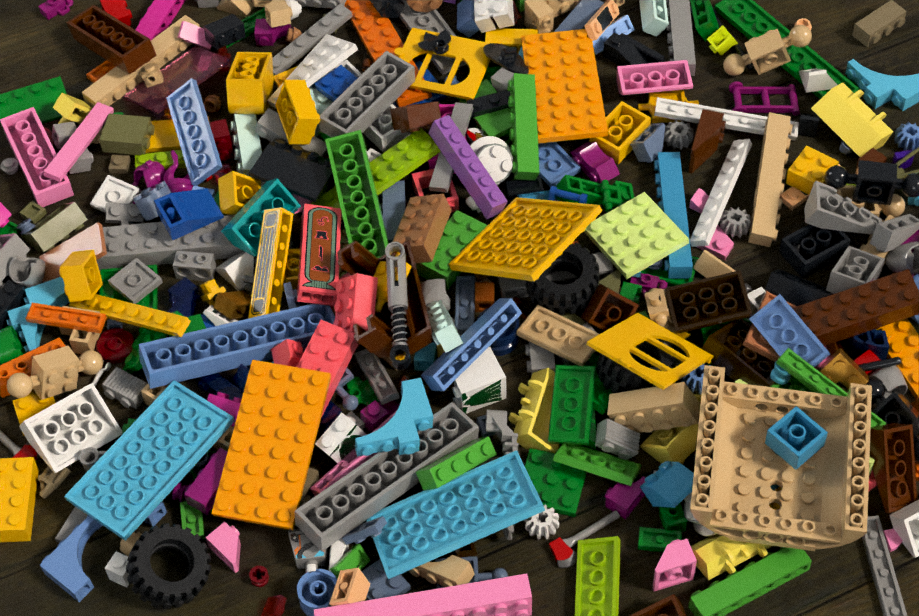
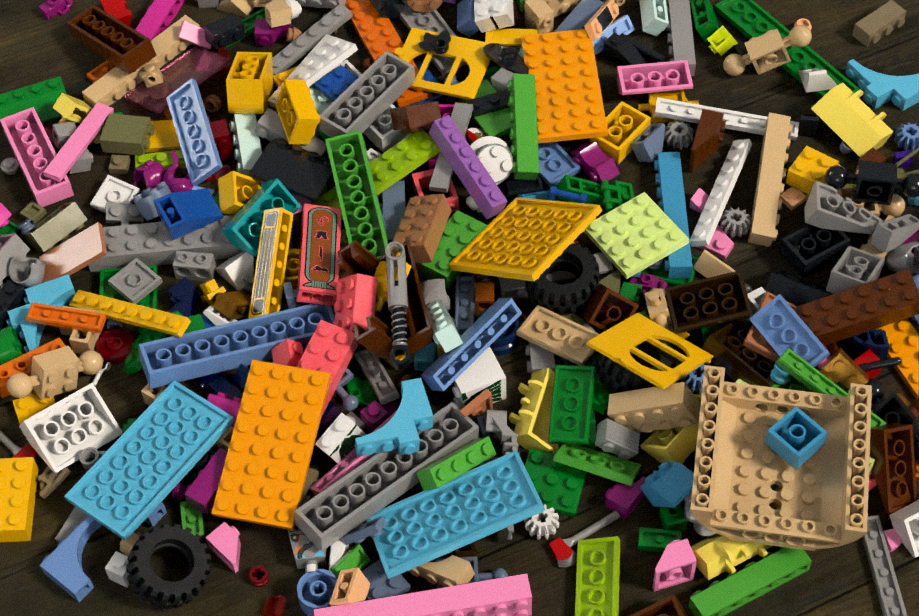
yellow brick [59,250,103,302] -> none
light grey brick [102,367,147,409] -> none
magenta piece [729,81,800,116] -> none
light grey piece [869,365,908,398] -> none
none -> nougat tile [459,389,493,417]

